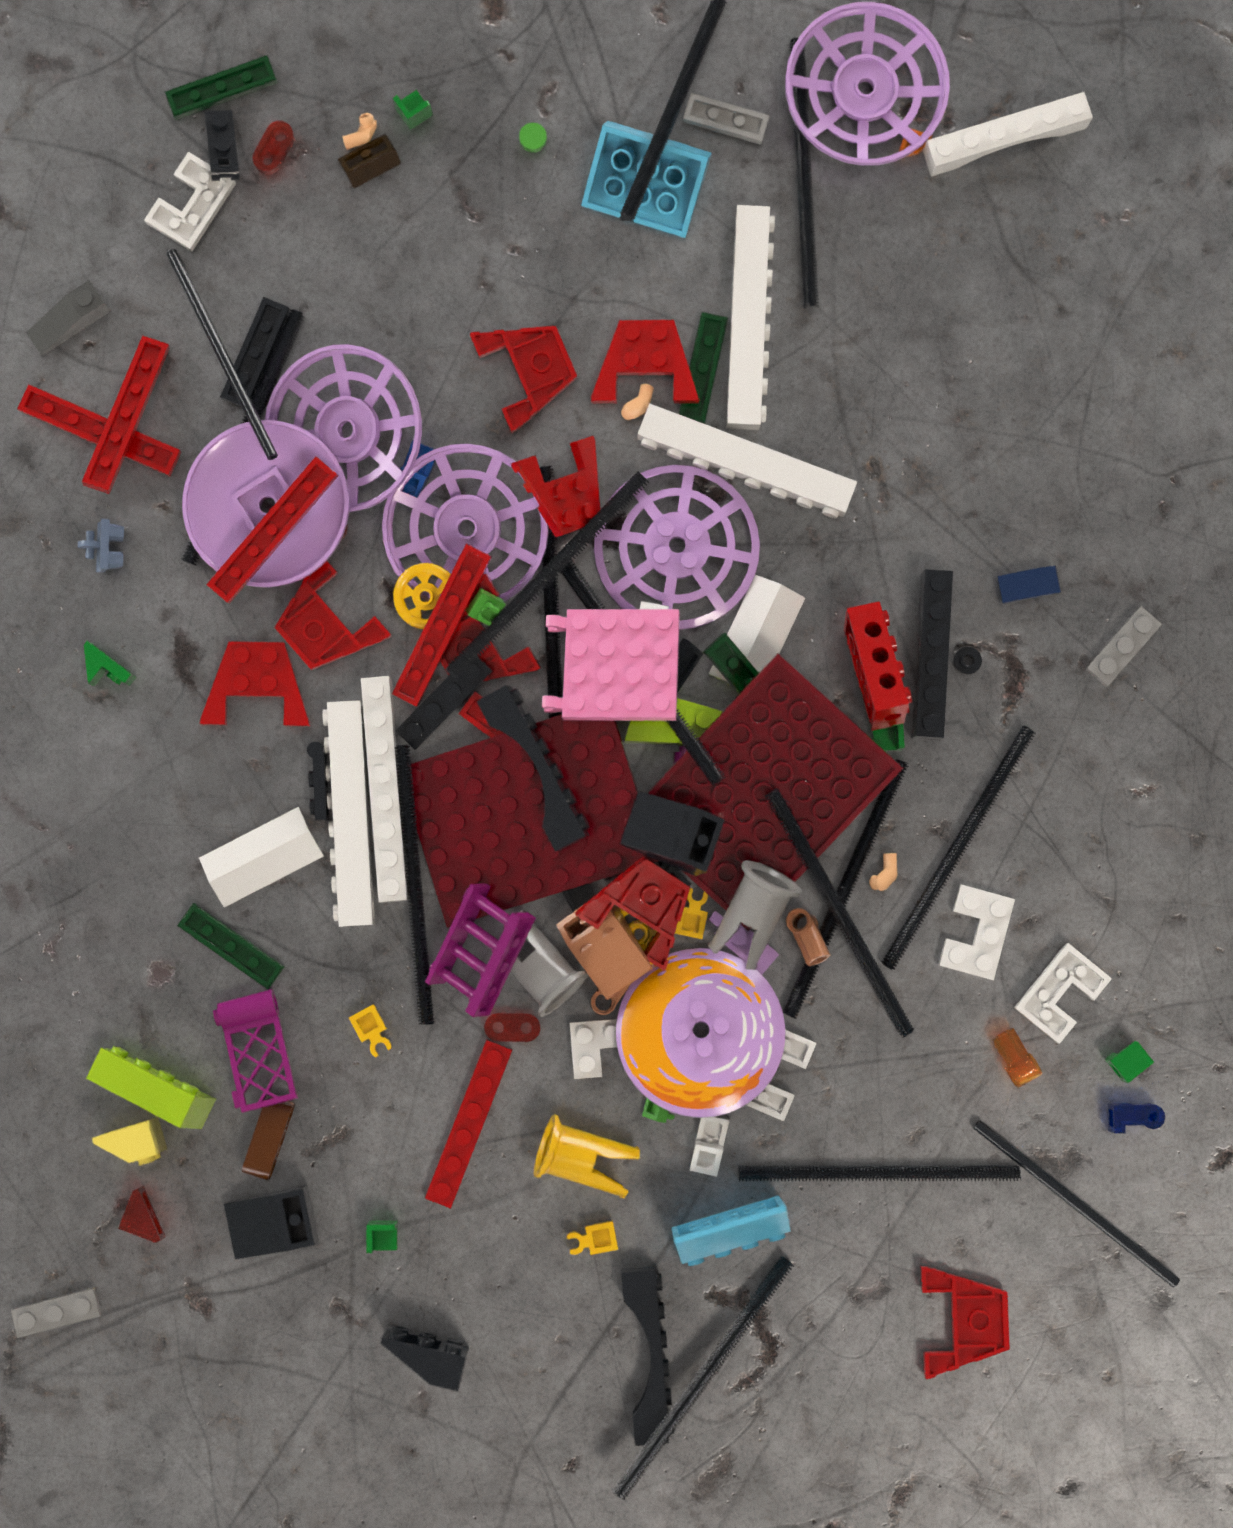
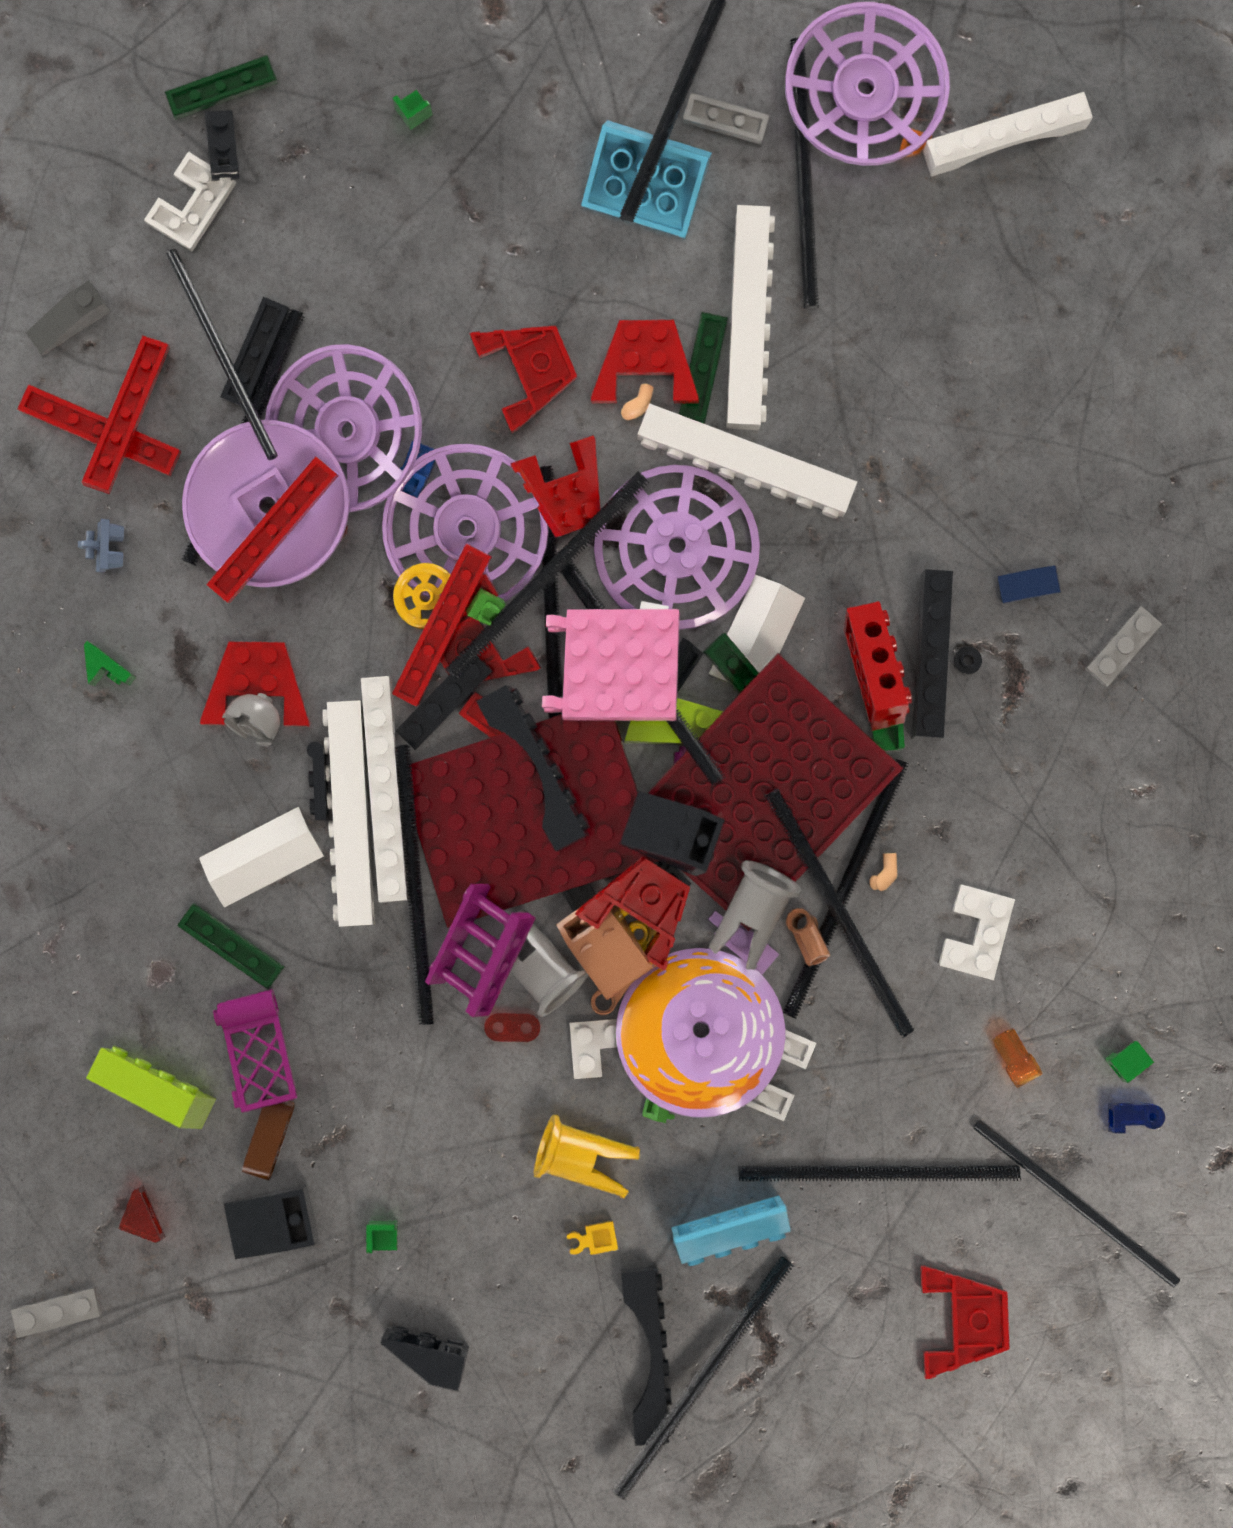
light yellow slope [92,1117,167,1165] -> none
clear red plate [253,121,294,175] -> none
red wing [274,561,392,670] -> none
dark brown slope [338,134,401,188] -> none
light nougat arm [343,113,377,150] -> none
yellow plate [349,1004,392,1058] -> none
red plate [425,1040,513,1209] -> none
bright green tile [519,123,547,152] -> none
yellow plate [675,888,708,939] -> none
white slope [690,1115,730,1177] -> none
black axle [881,725,1036,970] -> none
white plate [1014,943,1112,1044] -> none
none -> light grey cylinder [222,693,280,746]

